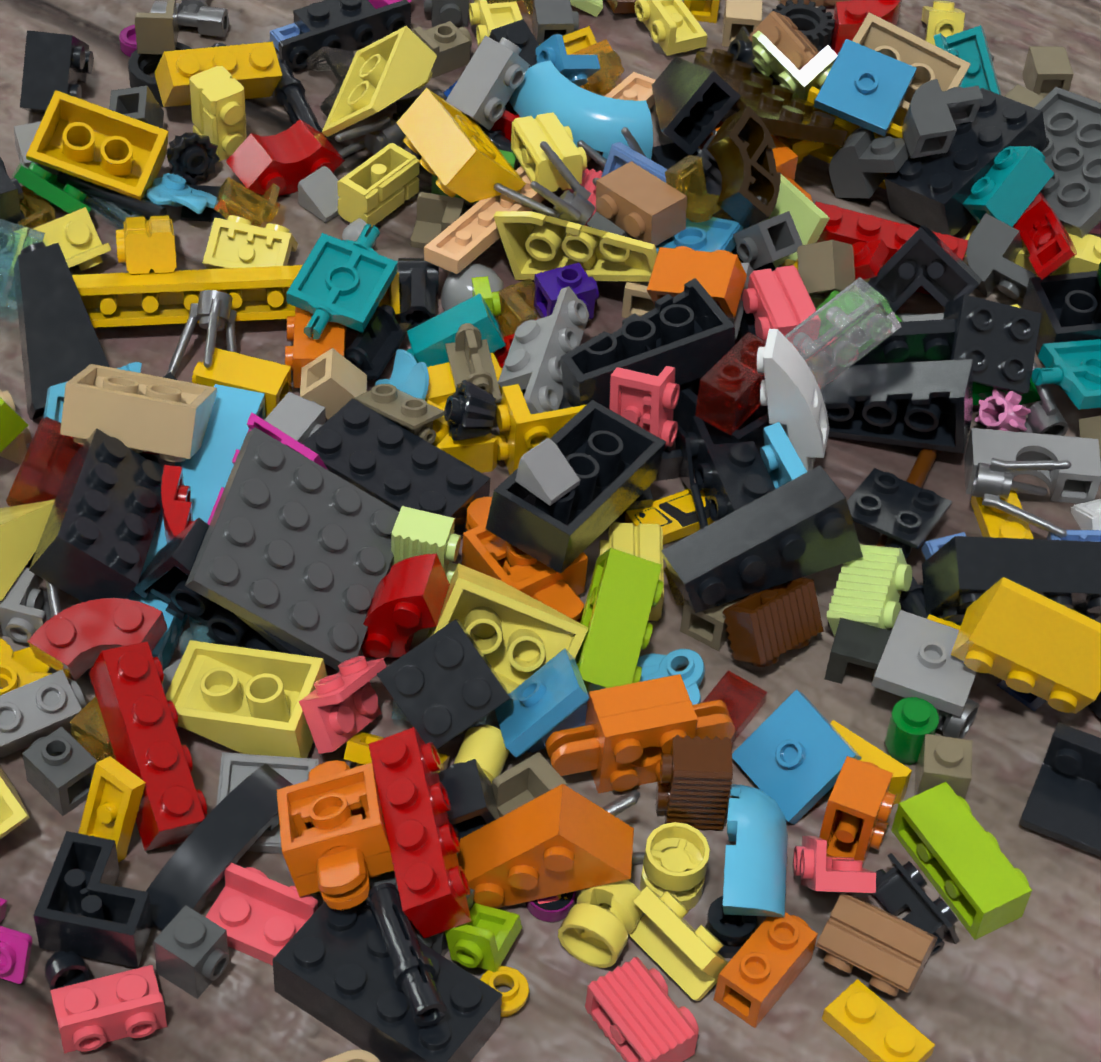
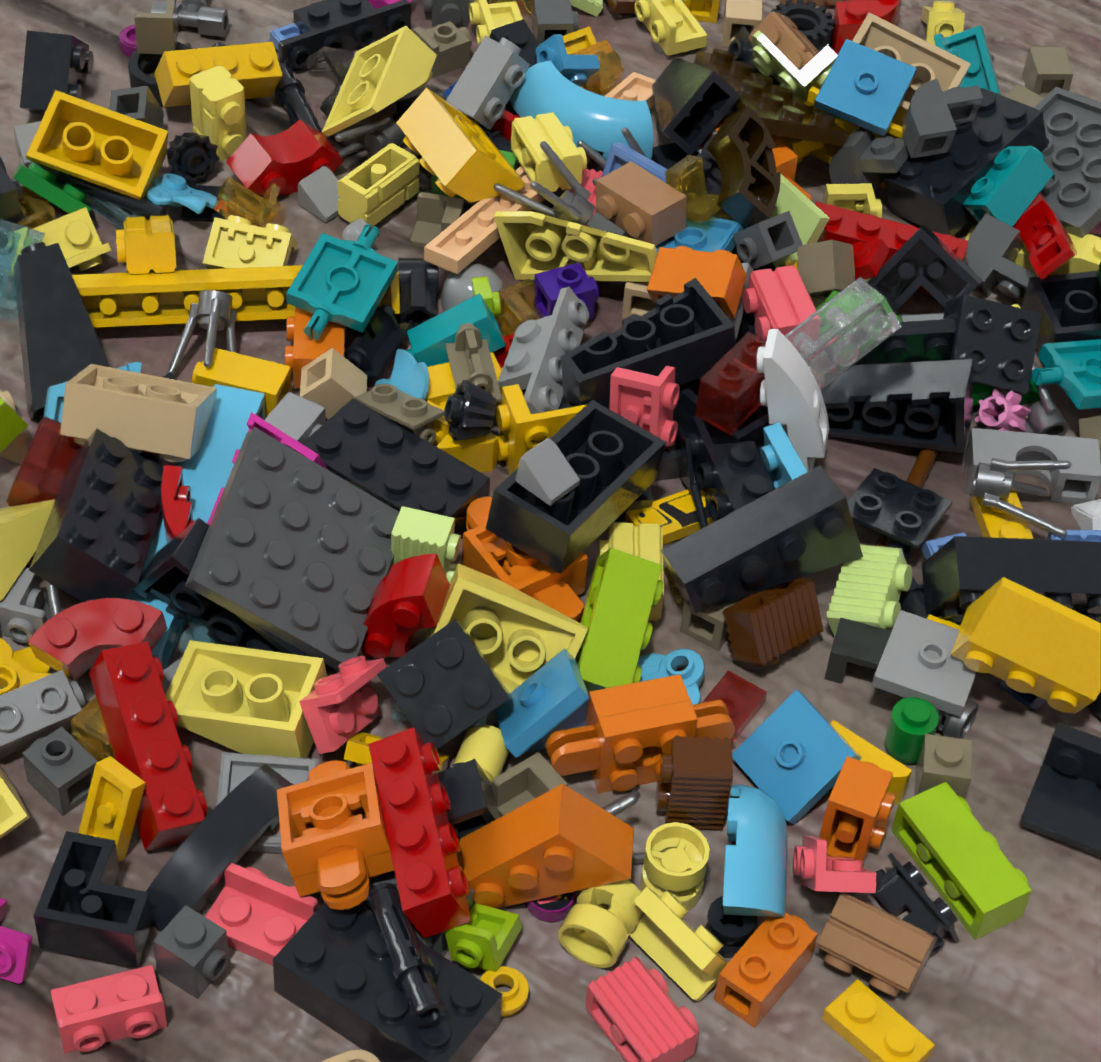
black hinge [44,951,90,990] -> none
none -> light yellow bracket [823,183,882,218]

